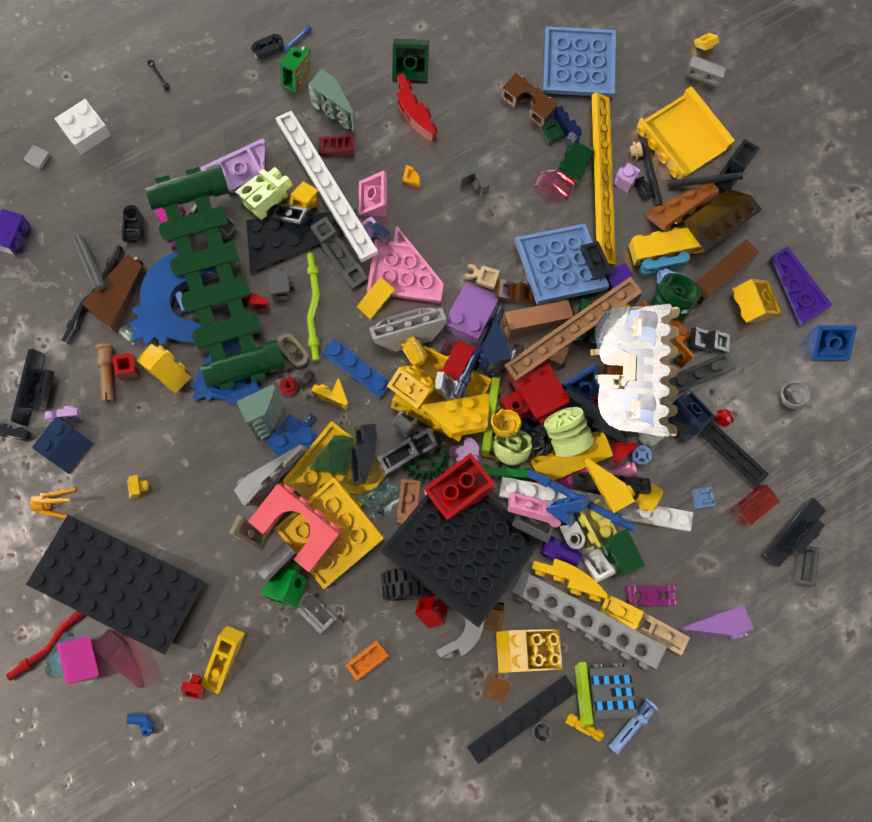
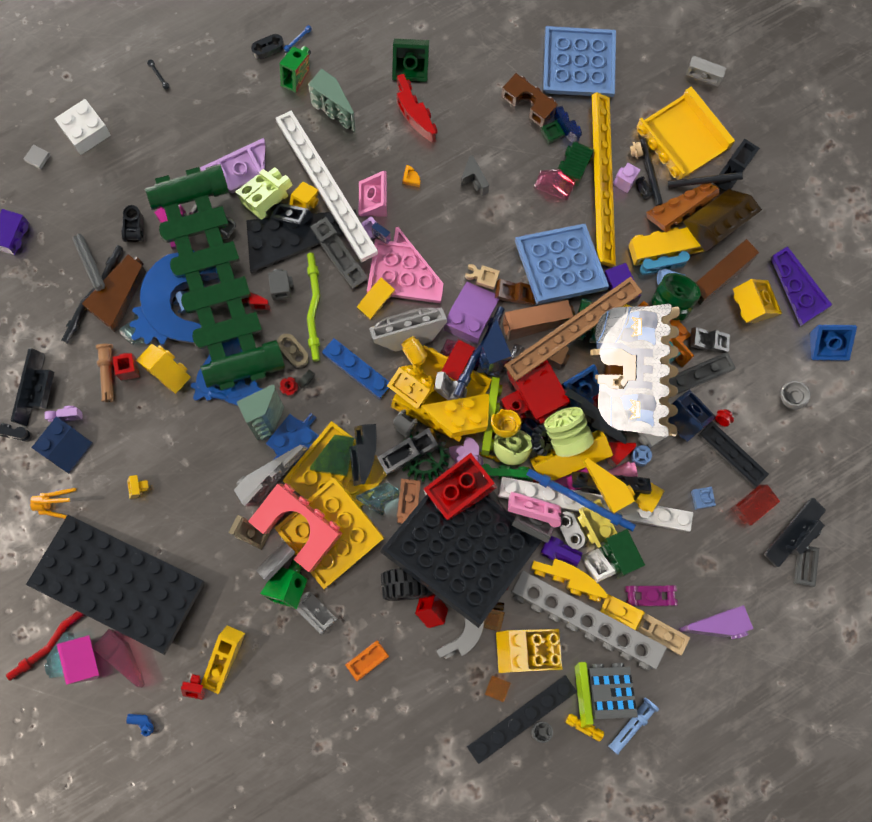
yellow slope [311,378,349,410] -> none
dark red slope [318,134,355,156] -> none
blue slope [546,494,591,526] -> none
black plate [580,241,613,280] -> none
yellow plate [694,33,720,50] -> none

